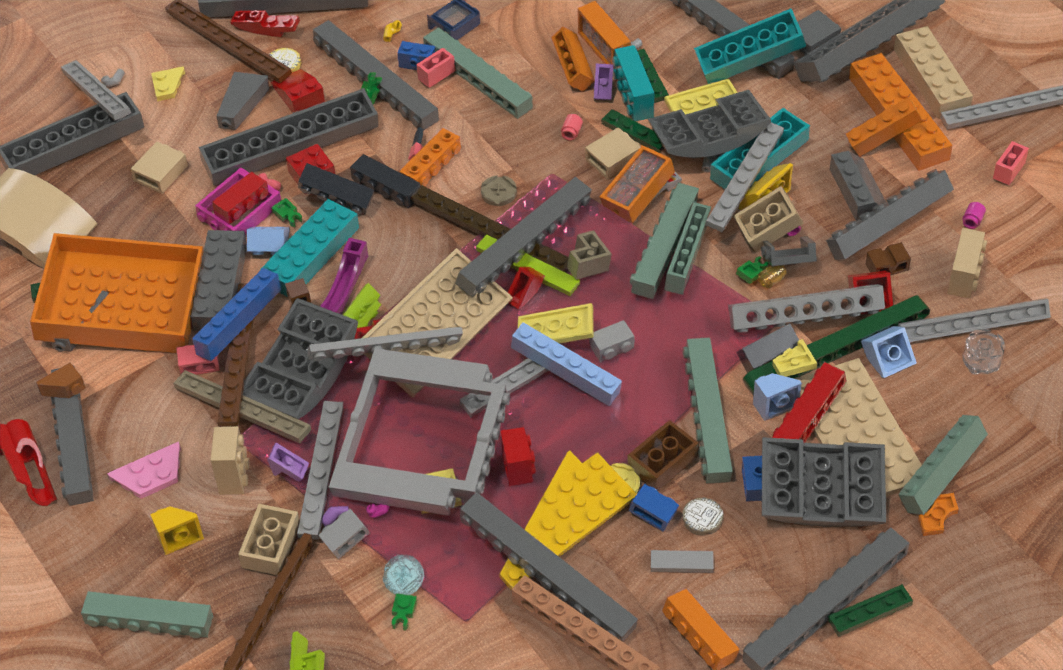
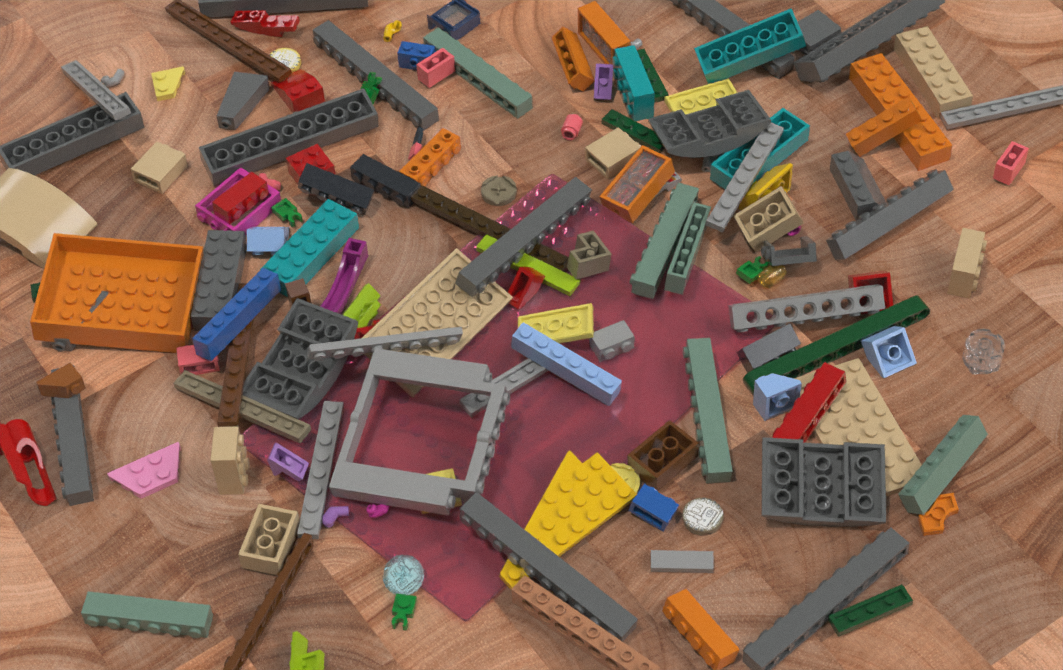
yellow slope [150,506,204,555] -> none
light grey brick [319,509,370,559] -> none
red brick [500,427,536,486] -> none
blue brick [741,456,762,502] -> none
light yellow wing [773,339,817,377] -> none
reddish brown brick [865,242,911,276] -> none
light grey plate [898,298,1051,342] -> none
dark pink brick [962,202,986,229] -> none

